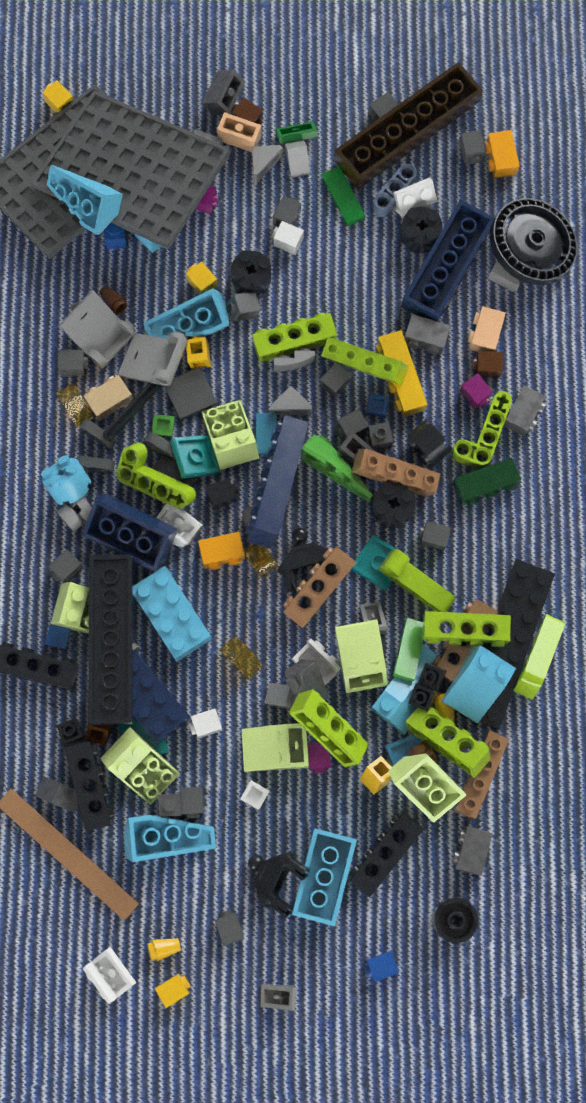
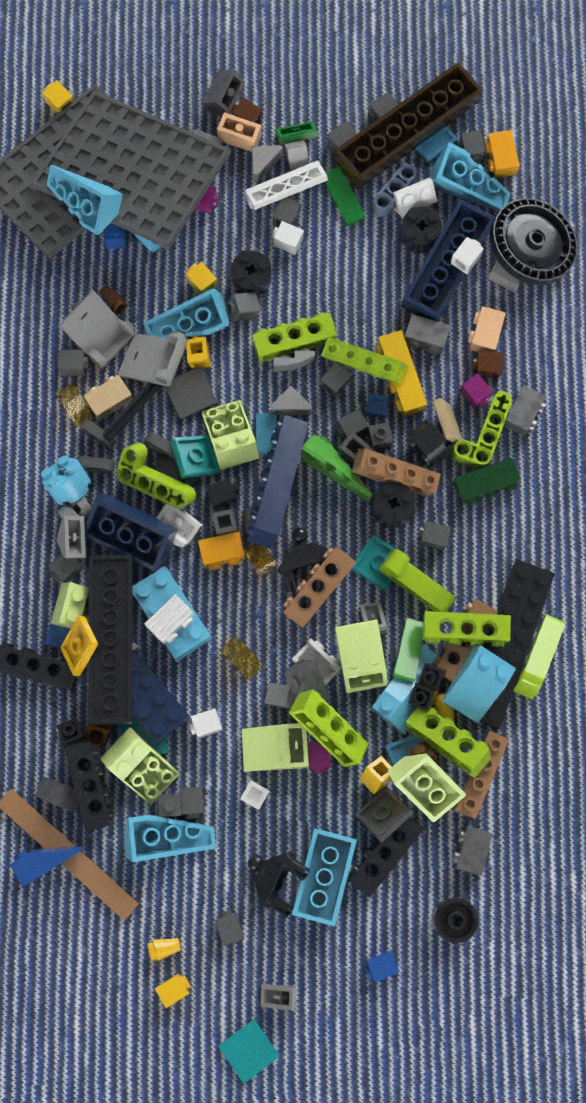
white bracket [83,947,136,1004] -> none
bright green plate [152,414,175,438] -> none
none -> blue slope [9,846,83,887]
none -> light grey slope [56,516,86,558]
none -> yellow tile [60,616,98,677]
none -> white brick [144,594,194,644]
none -> dark grey brick [212,509,237,536]
none -> teal tile [218,1019,280,1084]
none -> white fence [245,161,328,210]
none -> dark grey brick [327,121,357,153]
none -> dark grey tile [355,786,413,843]
none -> dark azure tile [415,125,459,165]
none -> medium azure wedge [429,142,511,211]
none -> tan tile [434,398,462,444]
none -> white brick [451,237,484,274]

